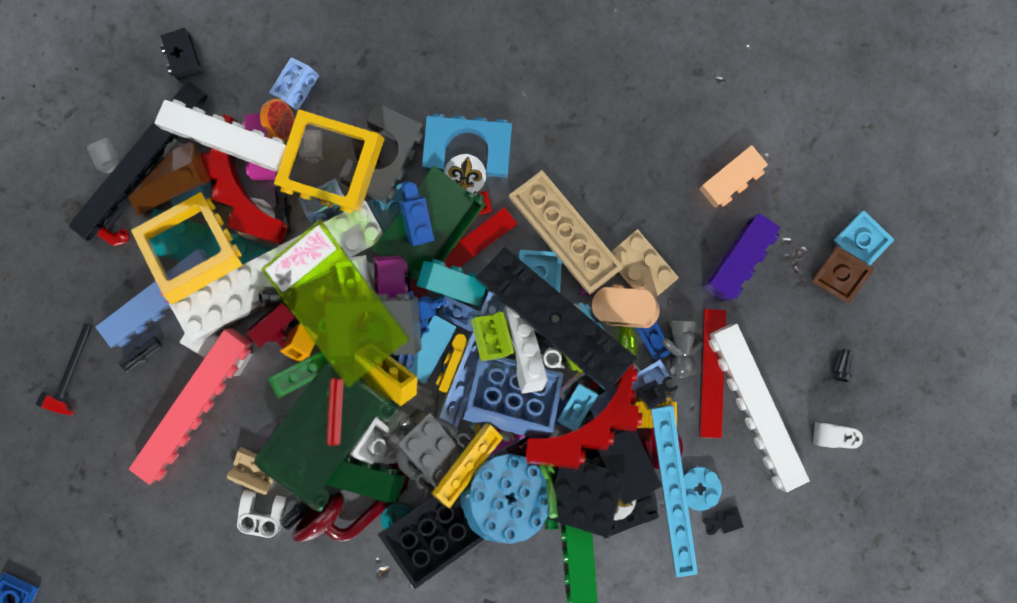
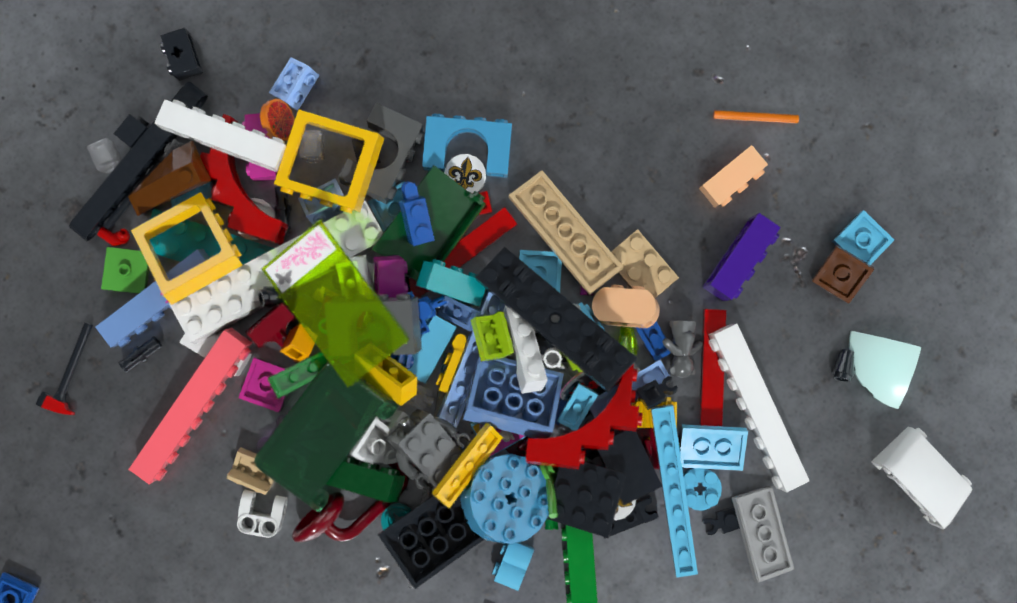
black pin [279,491,321,531] -> none
red axle [326,378,343,445] -> none
white piece [813,422,863,449] -> none
none -> bright green plate [101,247,149,294]
none -> black brick [113,114,149,148]
none -> dark pink plate [239,357,287,413]
none -> medium azure brick [492,542,534,591]
none -> medium azure plate [679,424,748,471]
none -> orange bar [713,110,799,123]
none -> light grey tile [732,486,795,583]
none -> light aqua brick [849,331,921,409]
none -> white windscreen [871,427,972,529]

